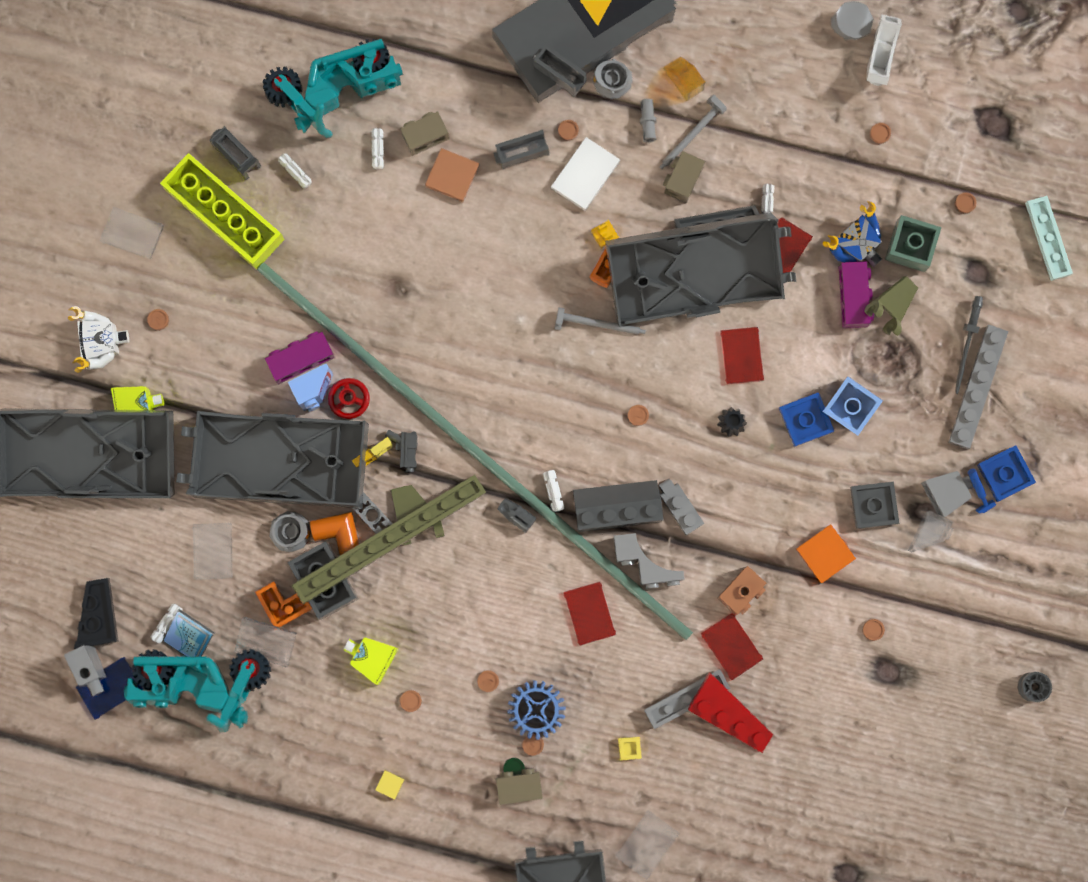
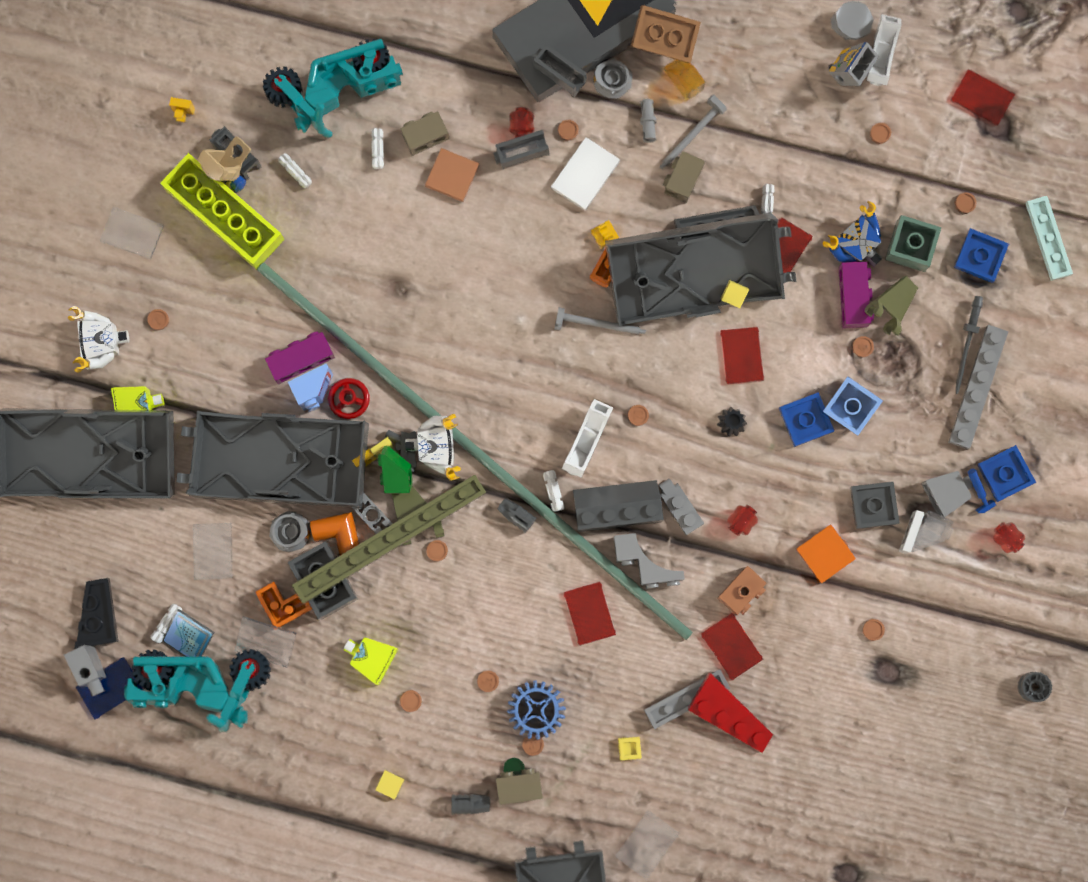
none -> yellow tile [169,97,195,122]
none -> tan piece [198,136,251,193]
none -> green slope [378,446,413,493]
none -> white torso [405,414,461,480]
none -> nougat piece [426,540,448,561]
none -> dark grey hinge [452,794,490,815]
none -> clear red piece [509,107,535,138]
none -> white arch [562,399,613,477]
none -> medium nougat plate [631,5,701,63]
none -> light yellow tile [720,280,749,308]
none -> clear red piece [727,504,758,536]
none -> light grey torso [829,42,879,86]
none -> nougat piece [852,336,874,358]
none -> white tile [899,510,924,554]
none -> clear red piece [950,69,1015,126]
none -> blue plate [954,228,1009,283]
none -> clear red piece [993,522,1025,553]

